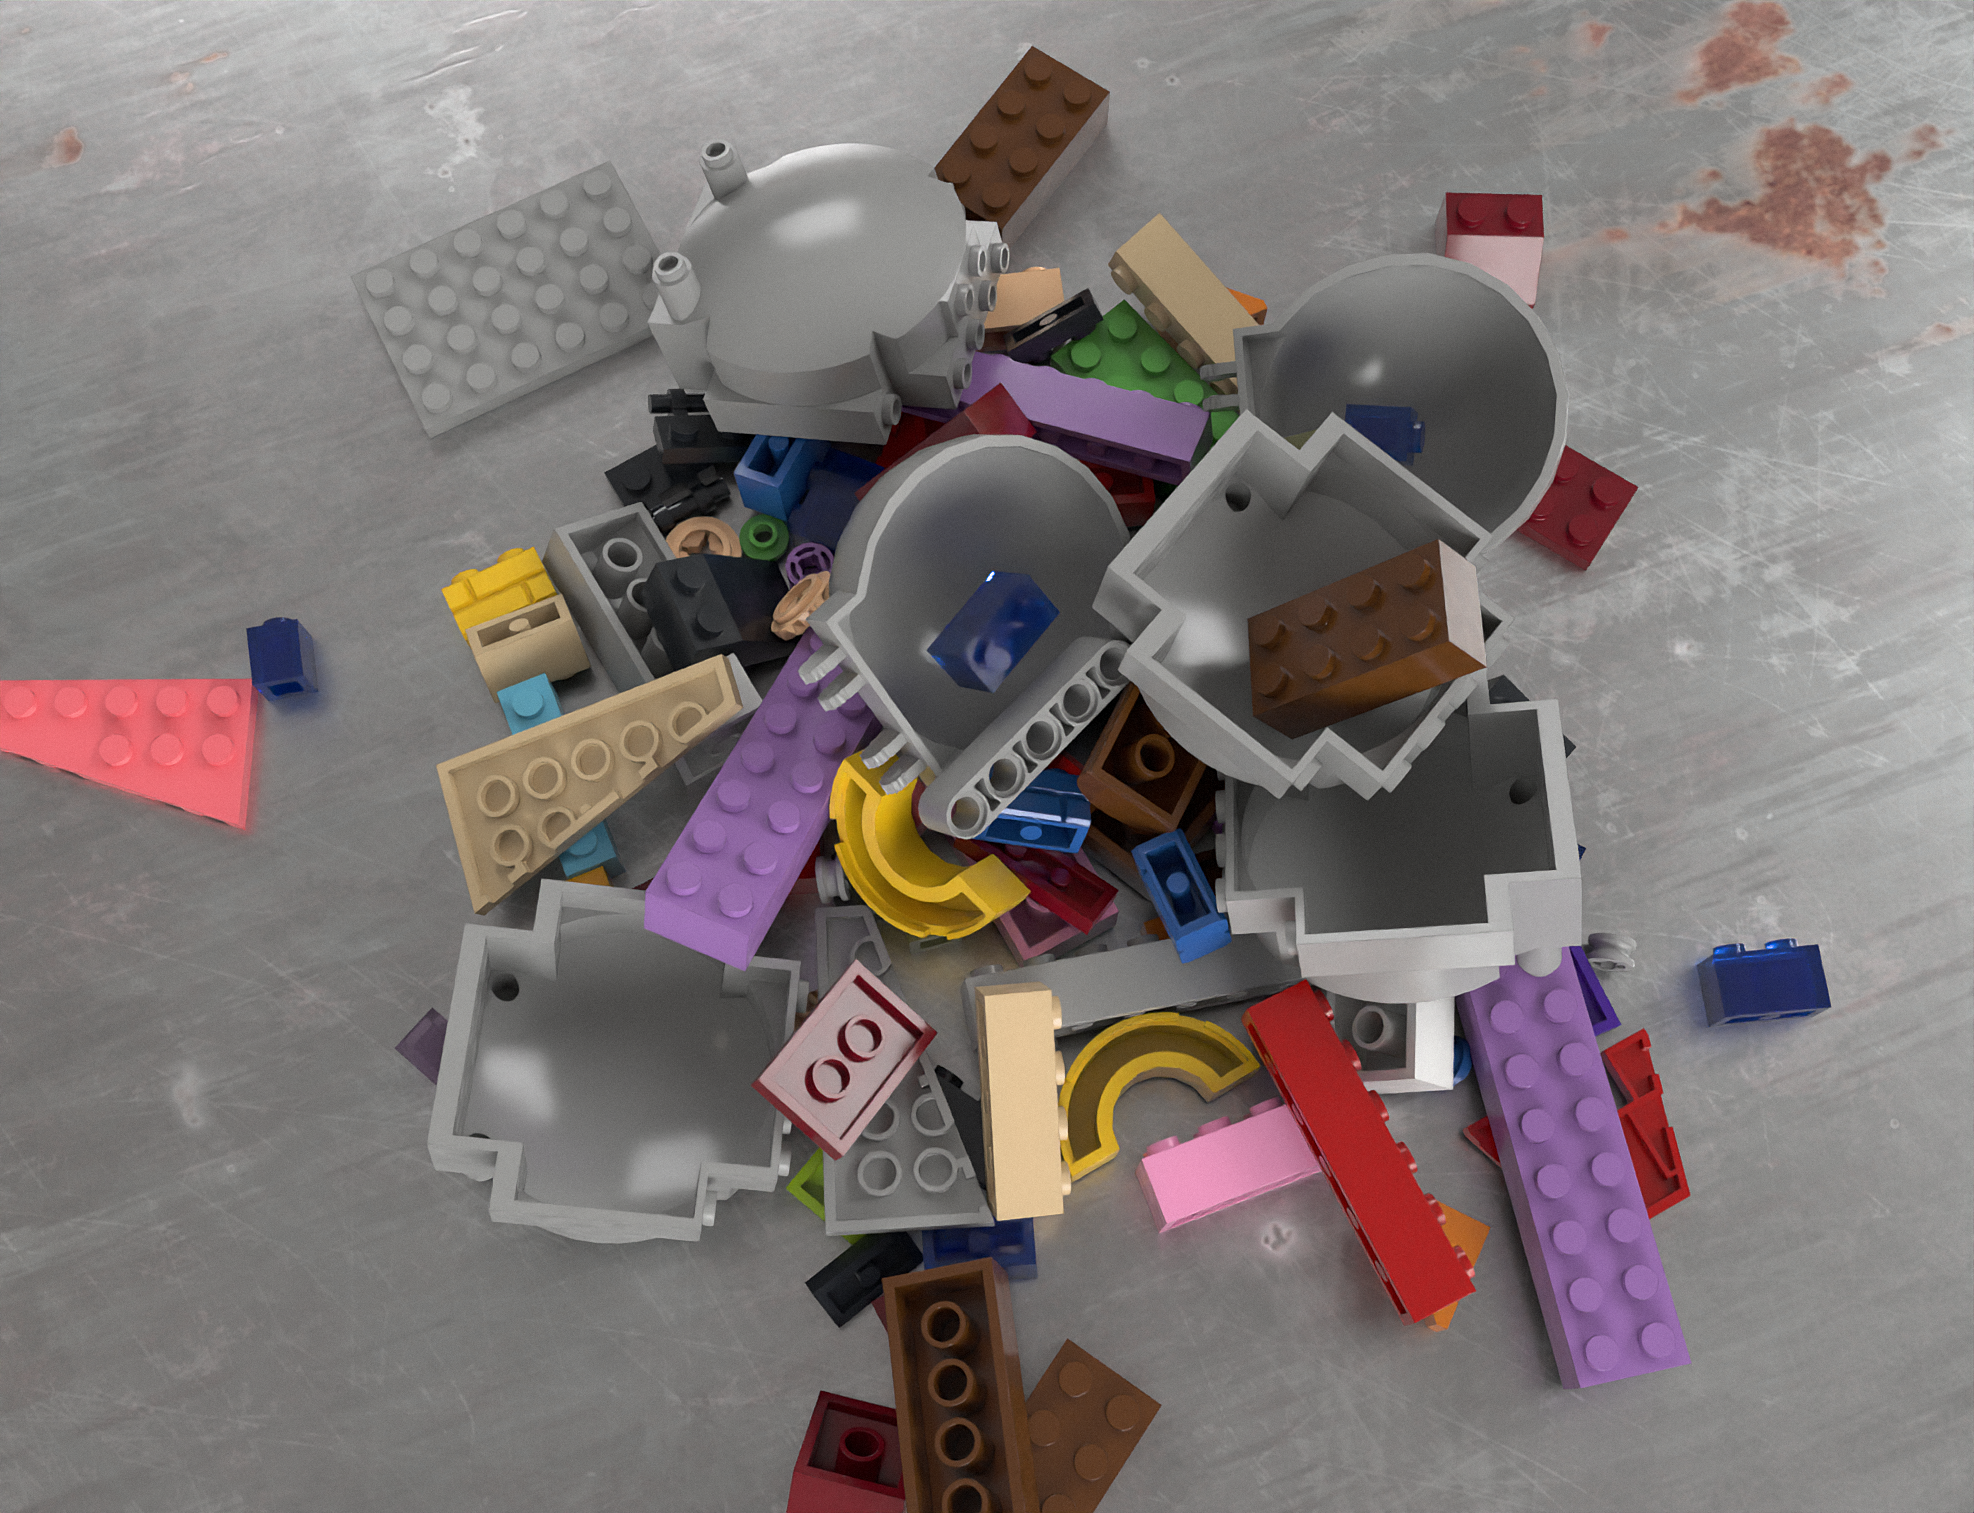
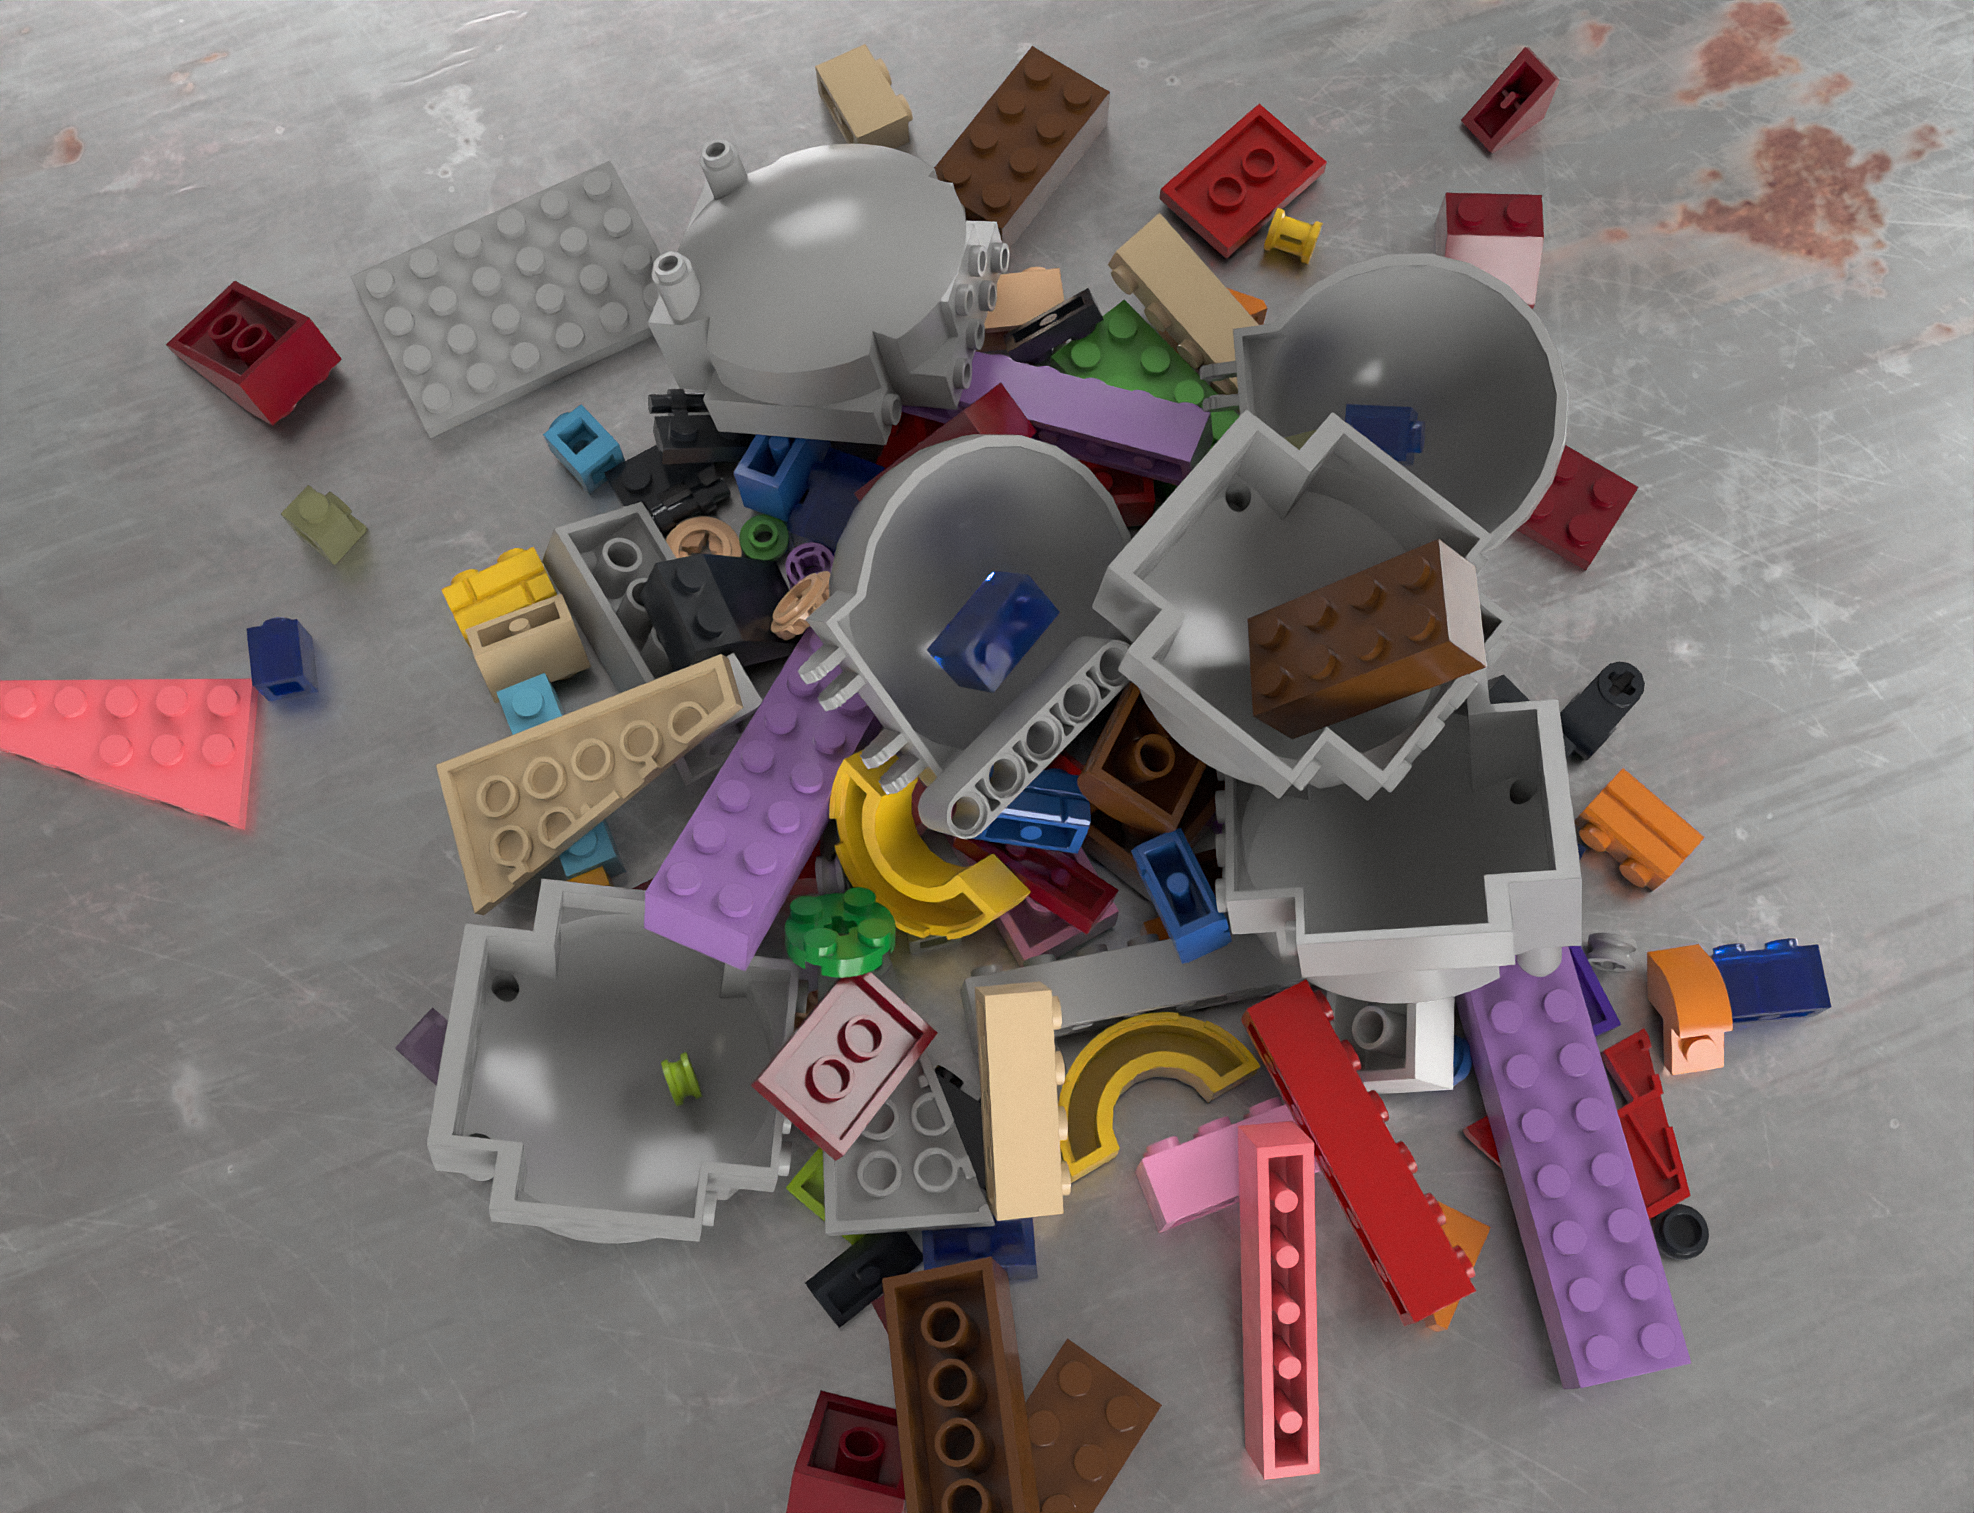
none -> dark red slope [166,281,342,425]
none -> olive brick [281,485,368,566]
none -> dark azure brick [543,404,625,495]
none -> lime bush [661,1052,703,1106]
none -> green plate [785,887,896,978]
none -> tan brick [815,44,913,149]
none -> red plate [1159,103,1327,259]
none -> coral brick [1238,1121,1320,1480]
none -> yellow bush [1263,208,1323,264]
none -> dark red slope [1461,47,1560,153]
none -> black piece [1560,661,1645,761]
none -> orange brick [1574,768,1705,891]
none -> orange brick [1647,944,1733,1075]
none -> black plate [1652,1204,1709,1260]

